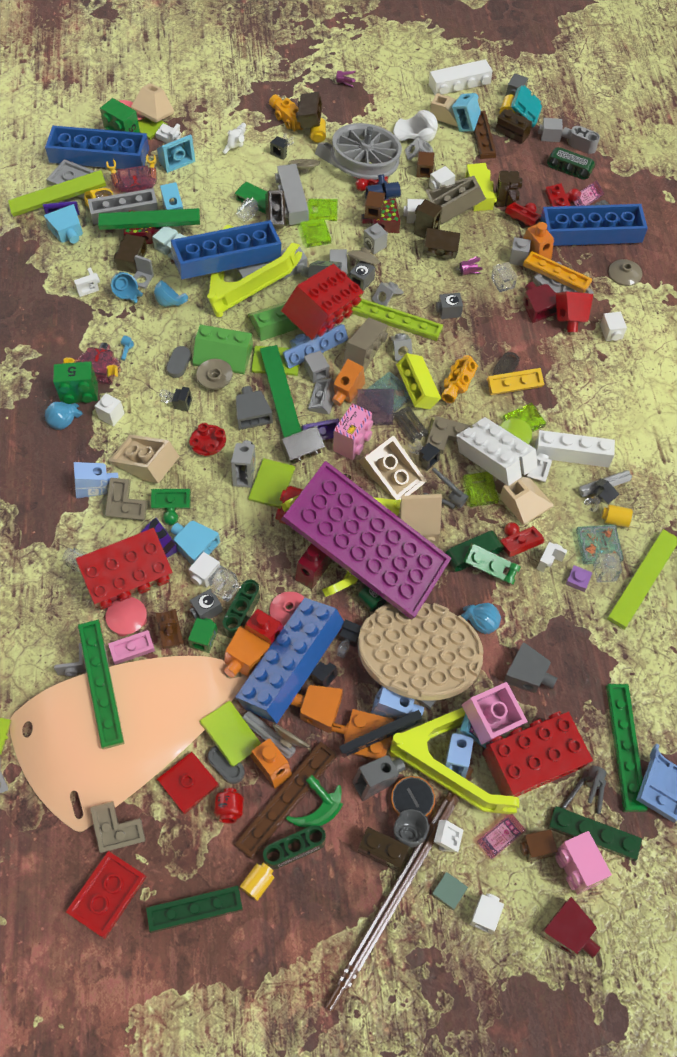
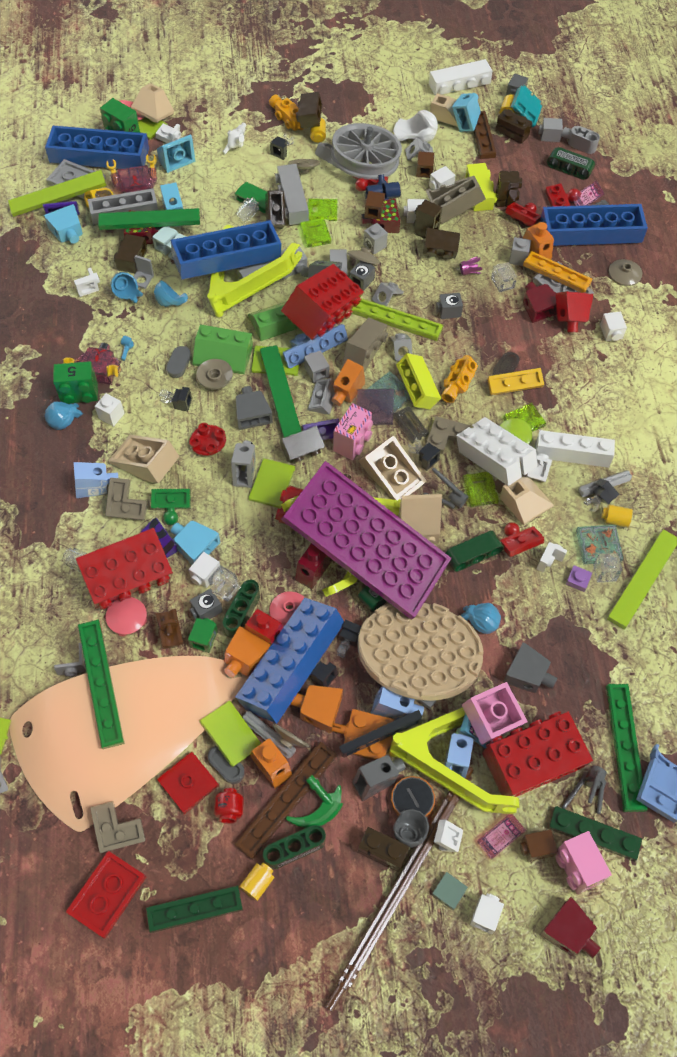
bright pink plate [108,630,155,665] -> none
flat silver piece [333,70,356,87] -> none
plate [463,544,521,585] -> none

